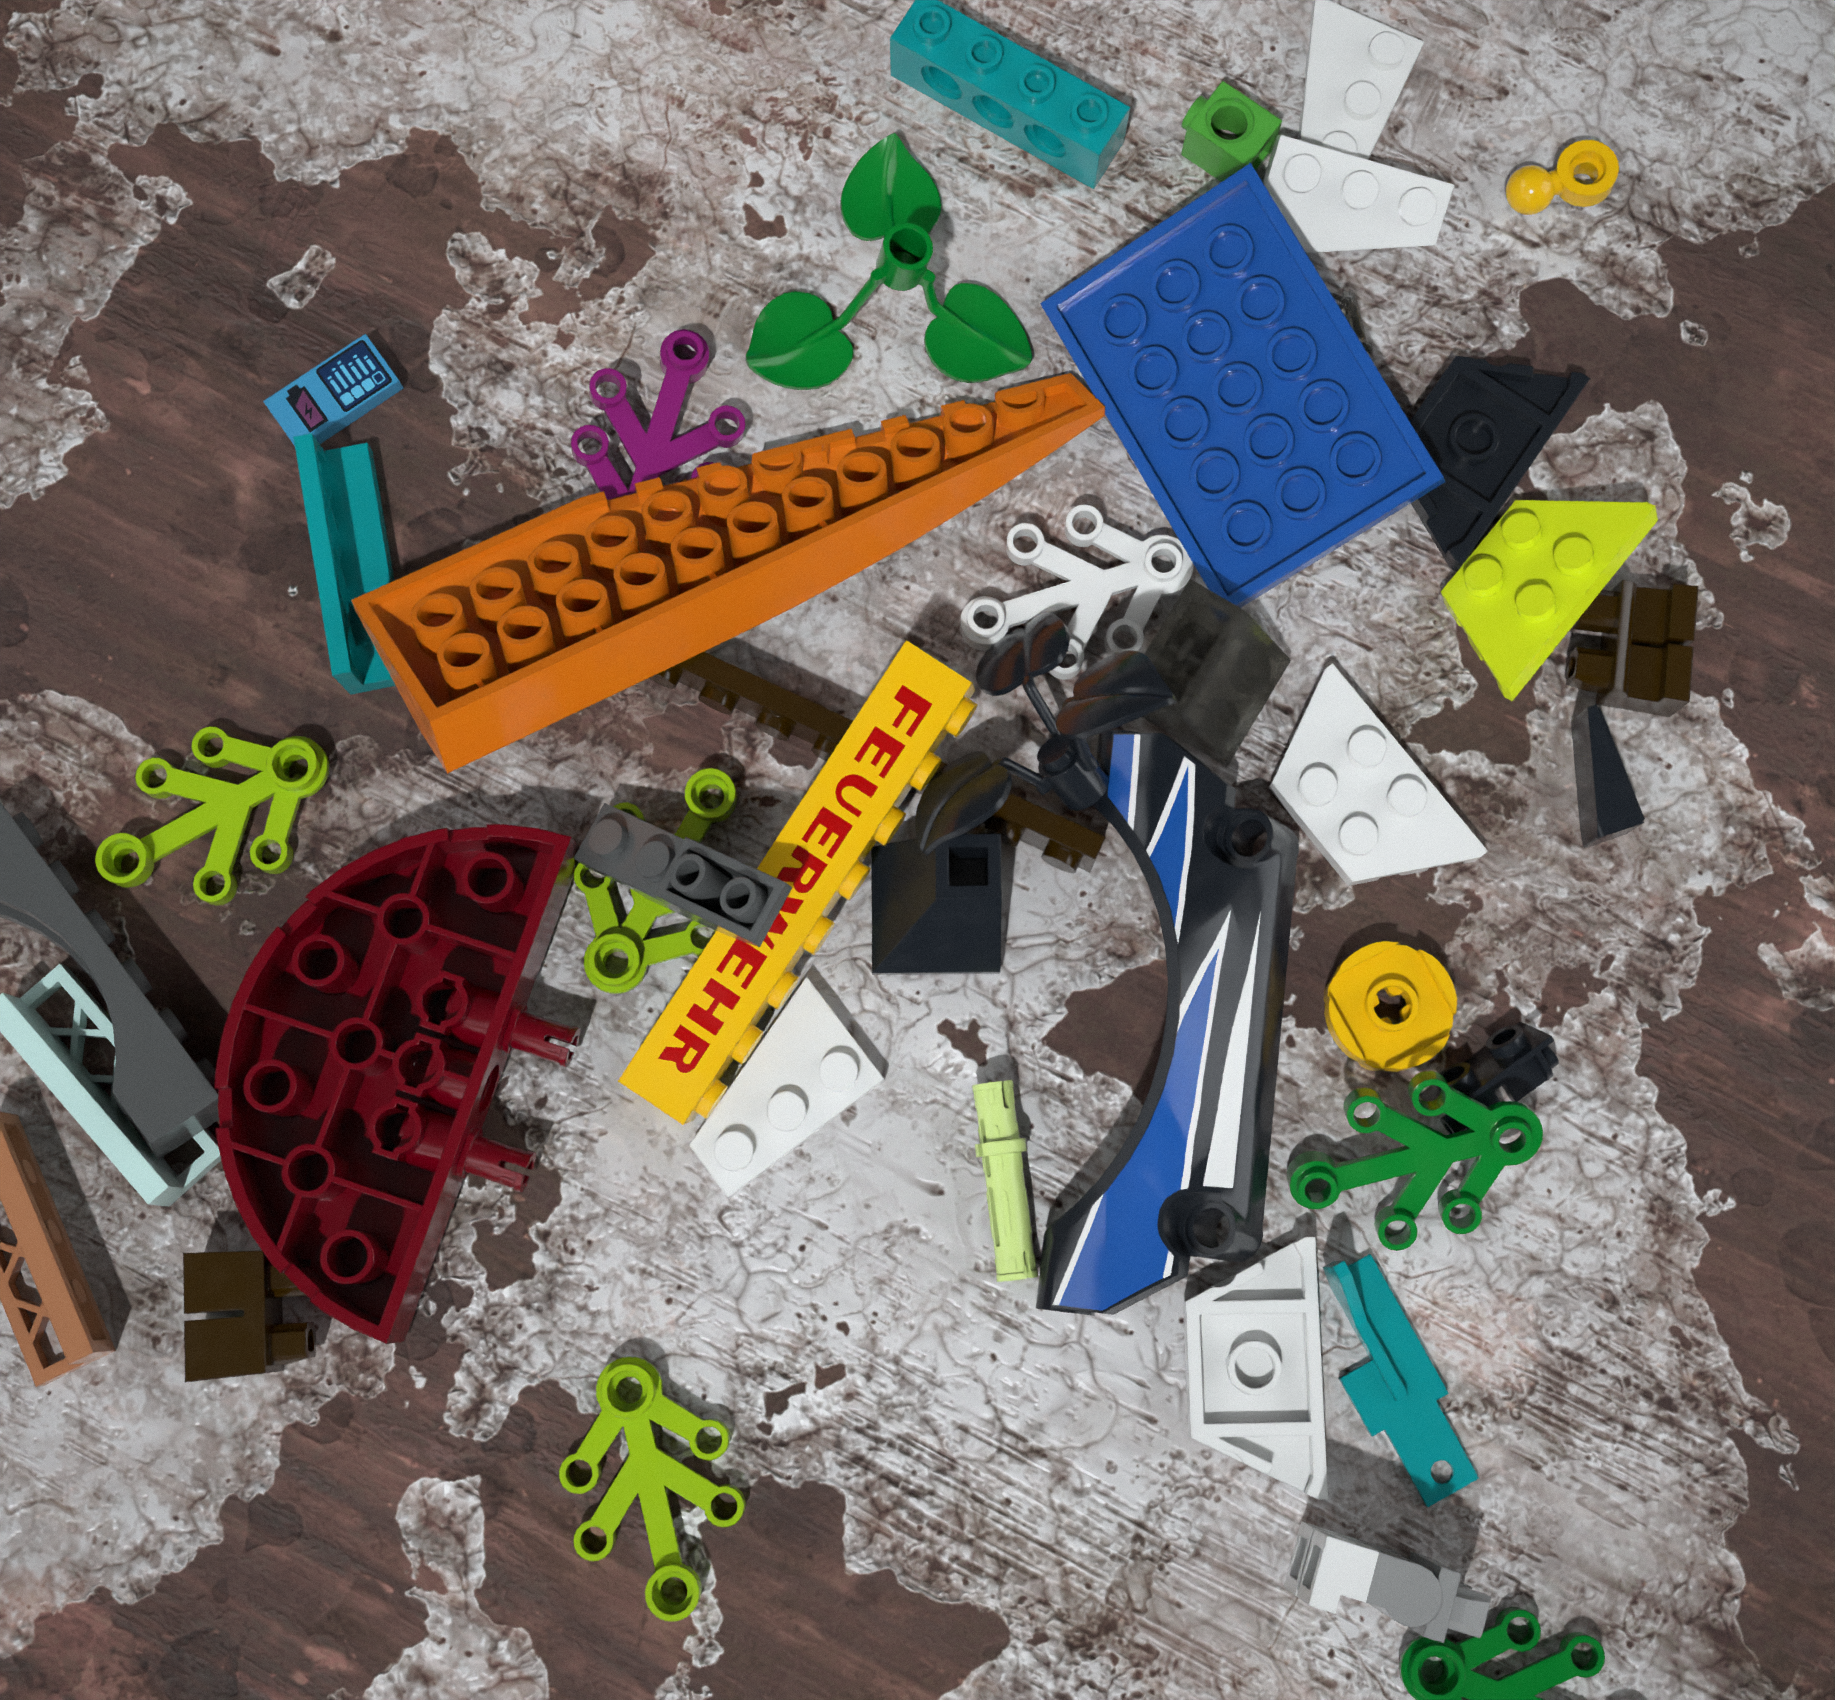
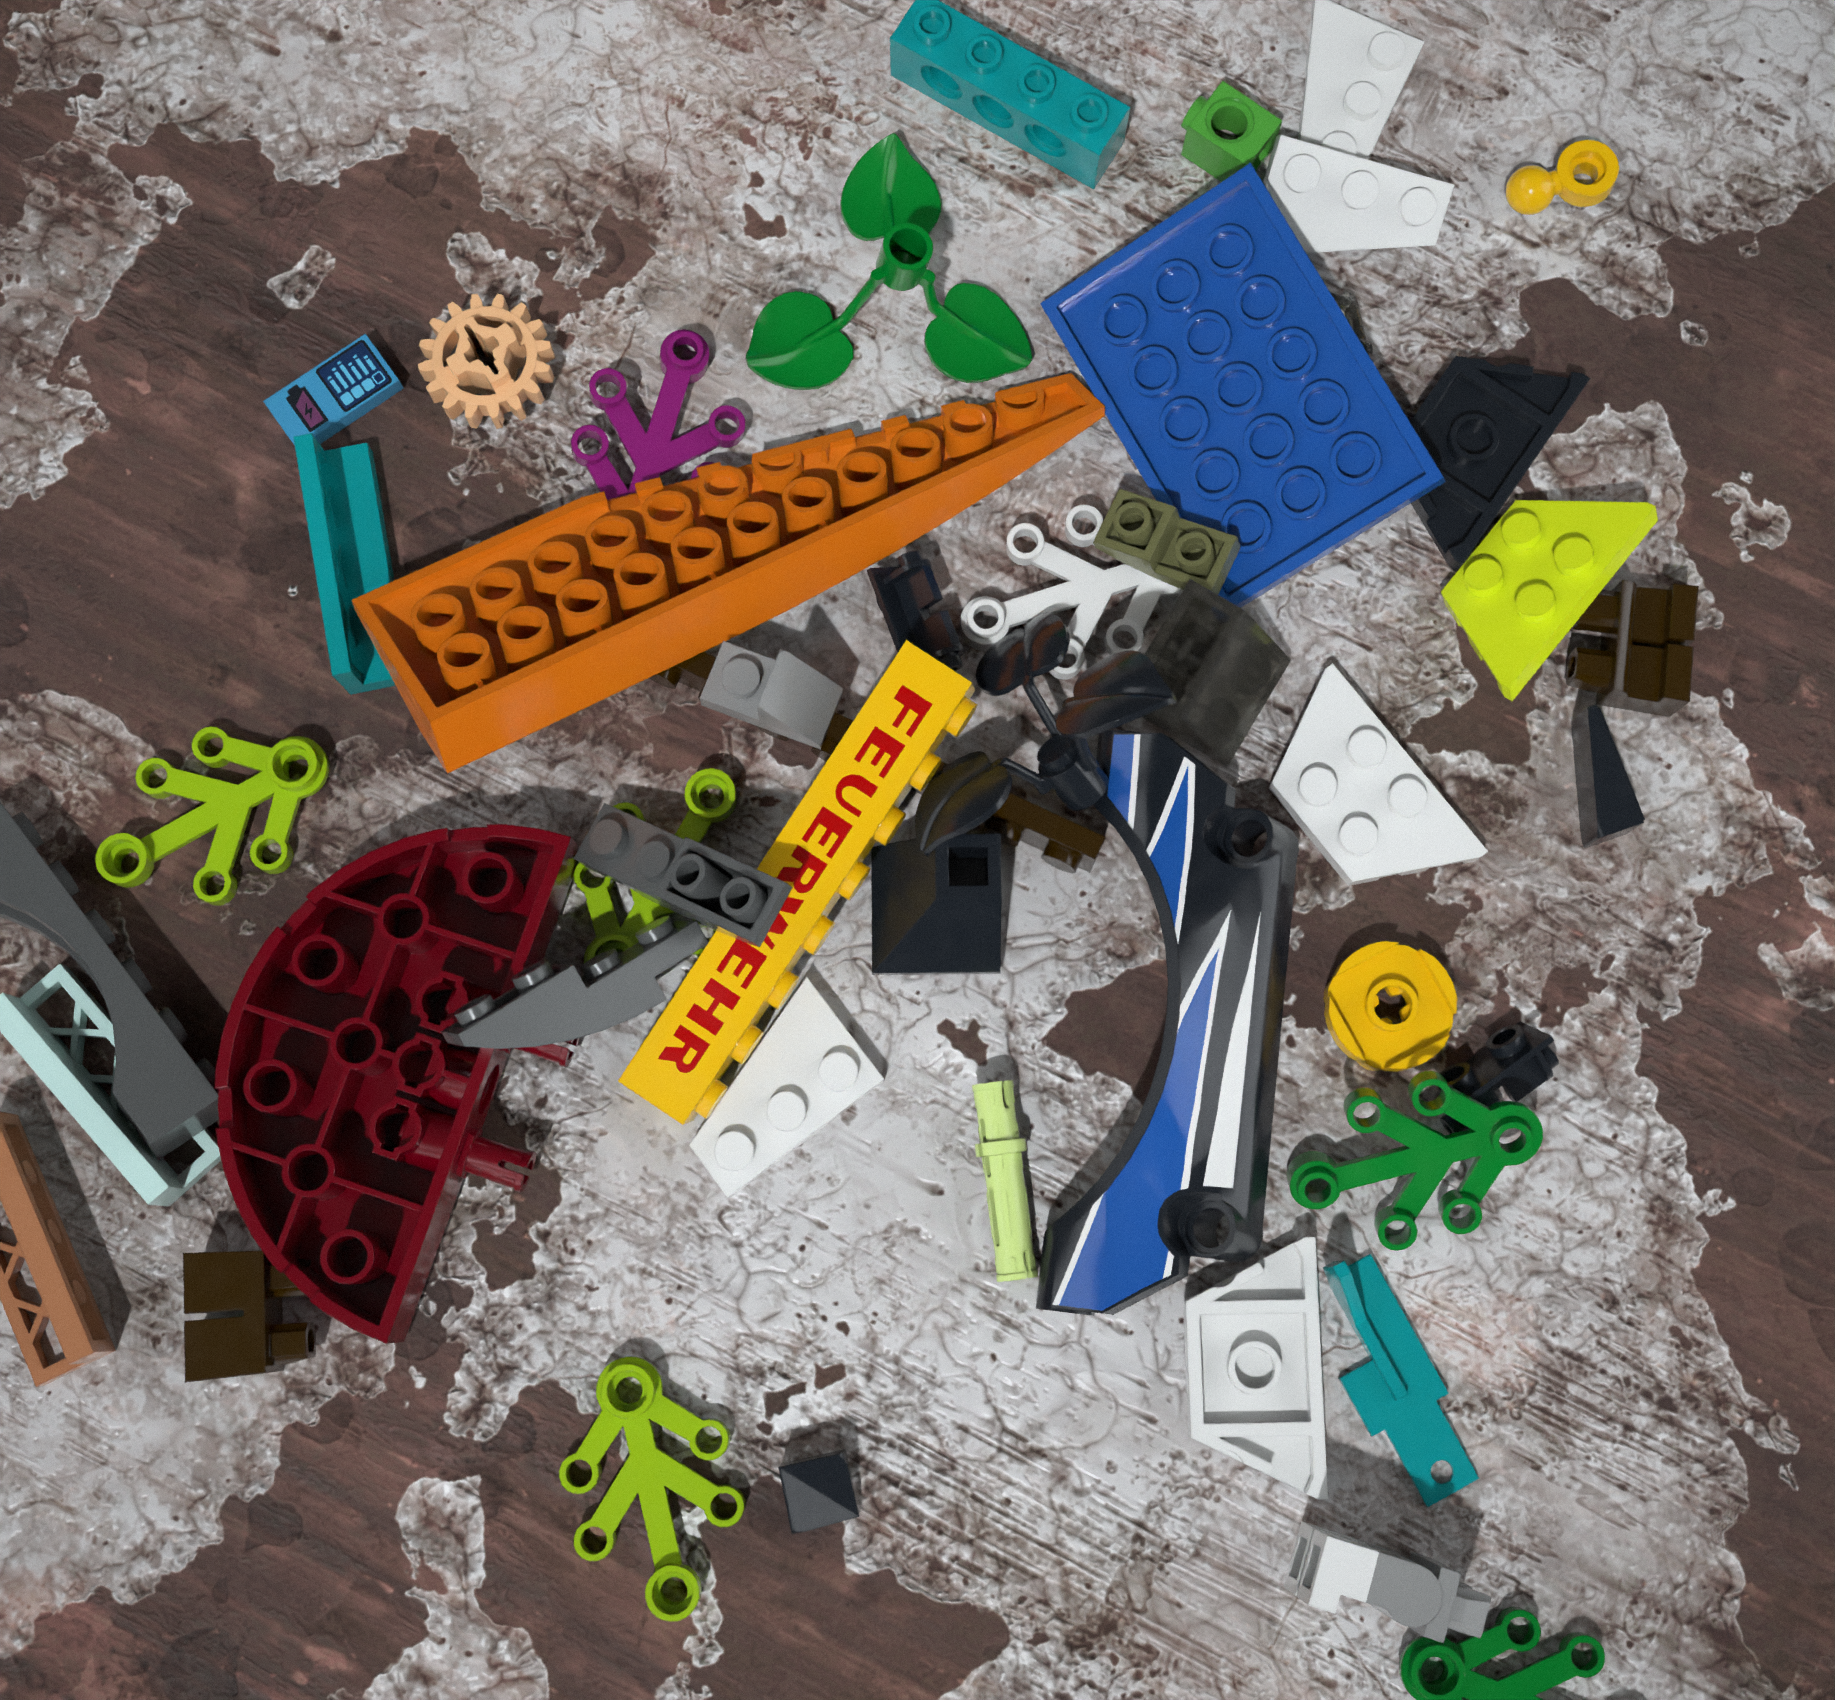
none -> light nougat gear [418,293,555,429]
none -> dark grey slope [441,916,708,1049]
none -> light grey slope [699,641,844,750]
none -> black slope [778,1449,859,1535]
none -> black hinge [867,550,965,671]
none -> olive slope [1093,488,1241,602]

